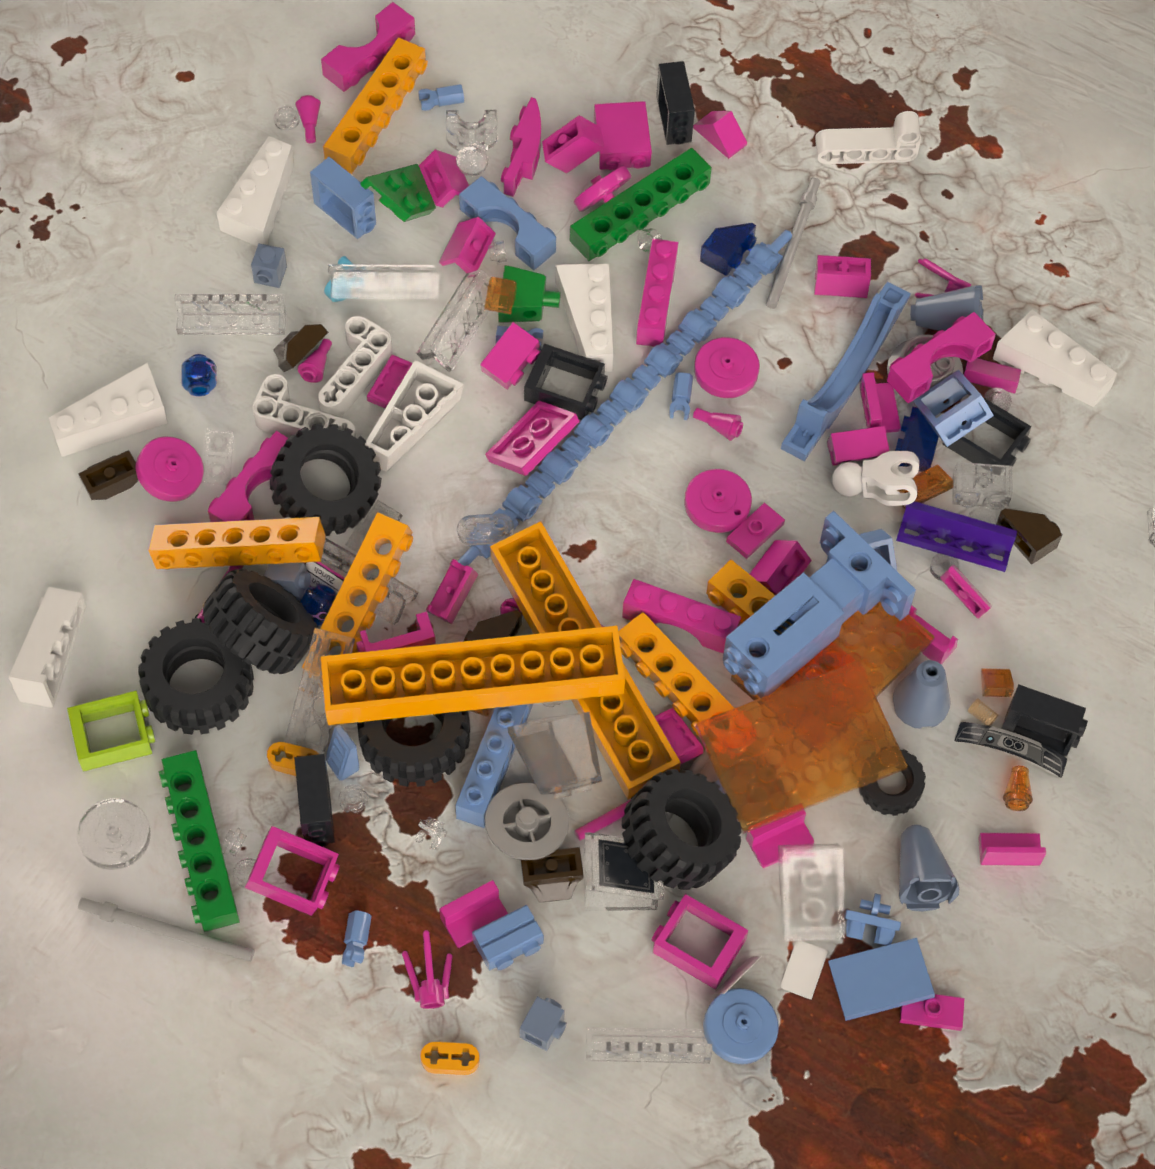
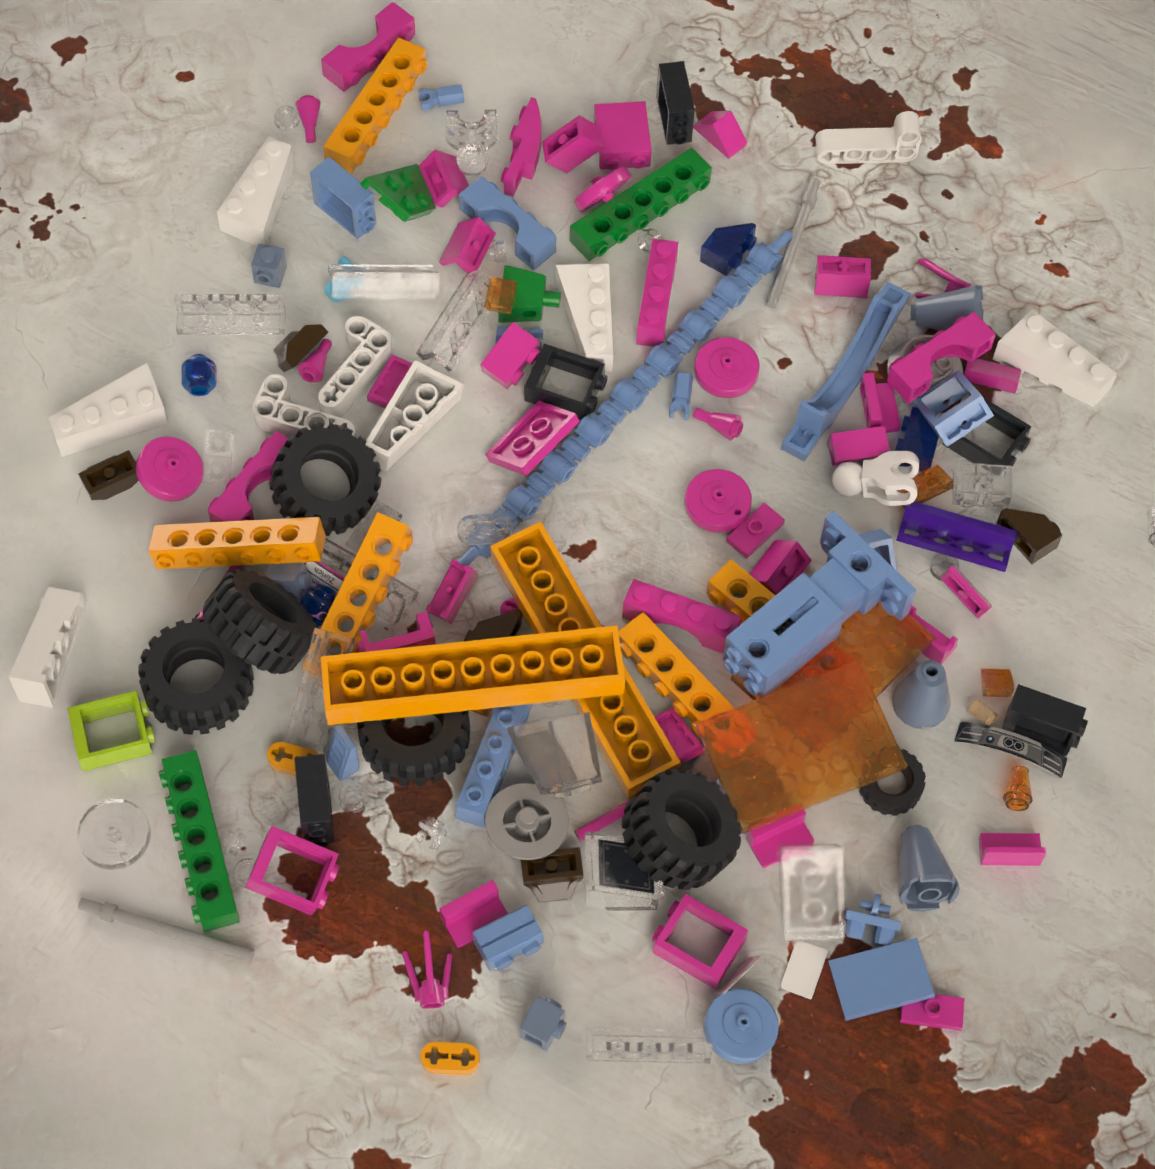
medium blue bar [342,910,372,967] -> none
clear tile [984,388,1012,412] -> none

